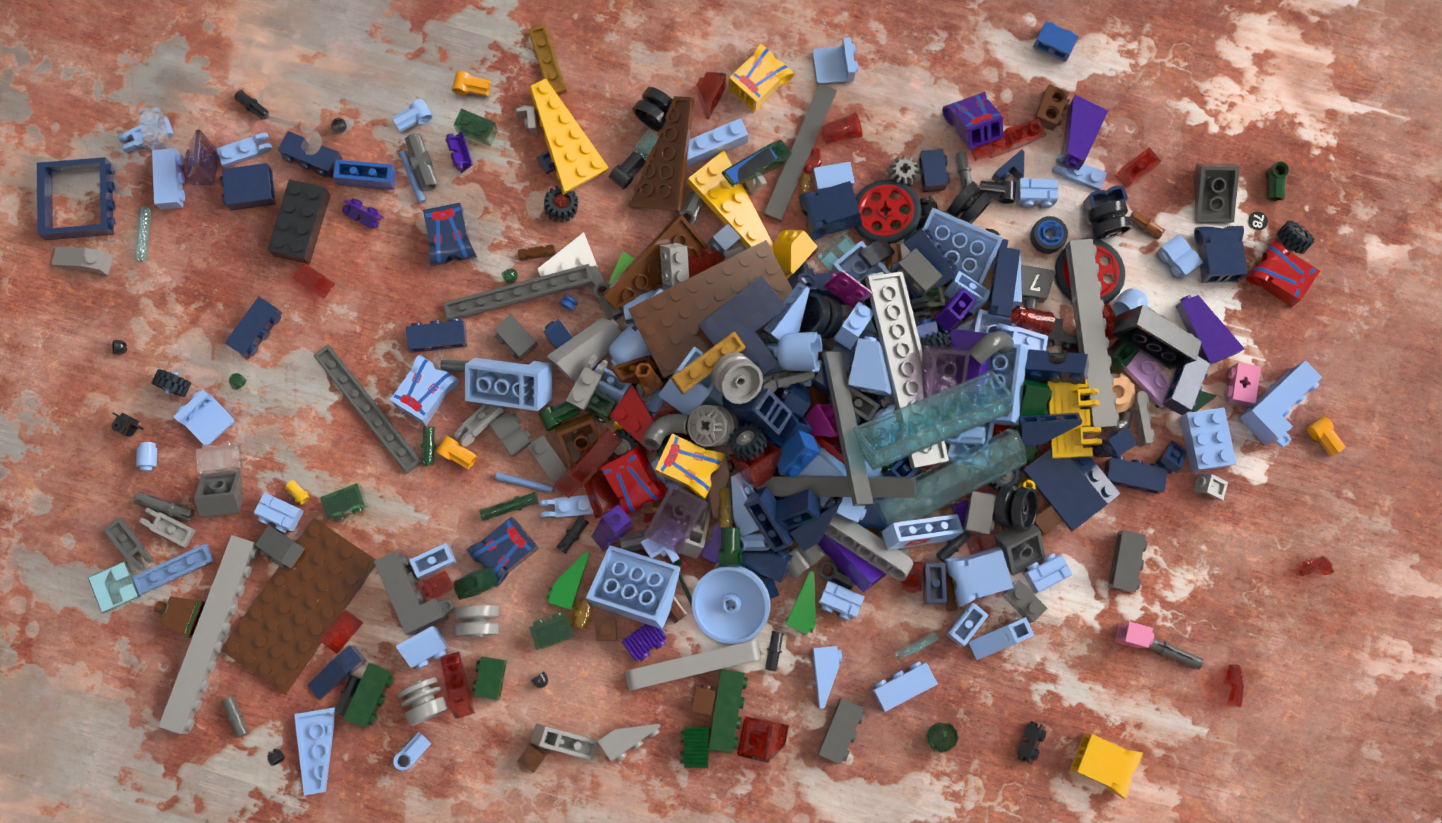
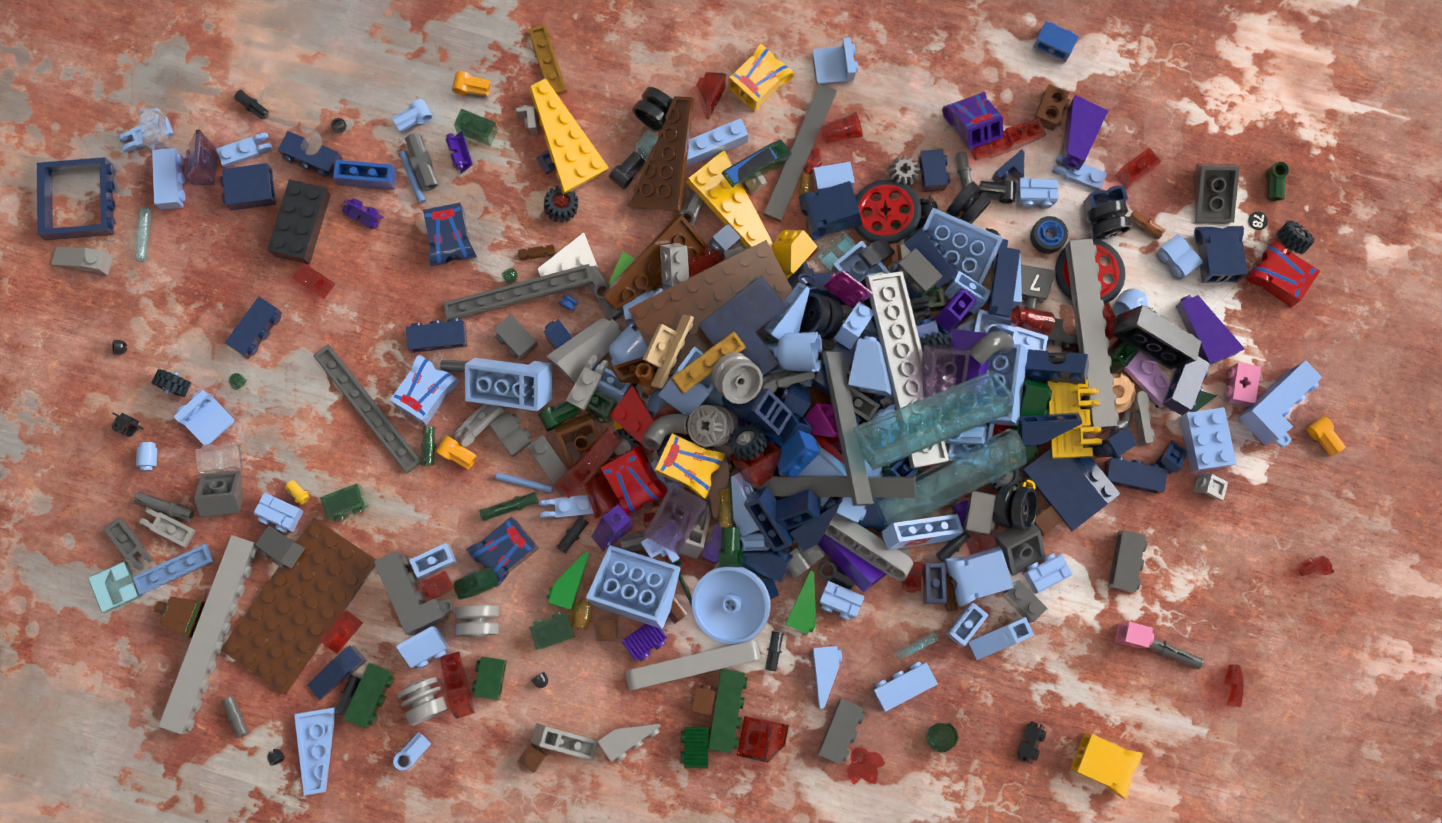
none -> tan bracket [643,315,694,389]
none -> clear red plate [847,747,885,785]

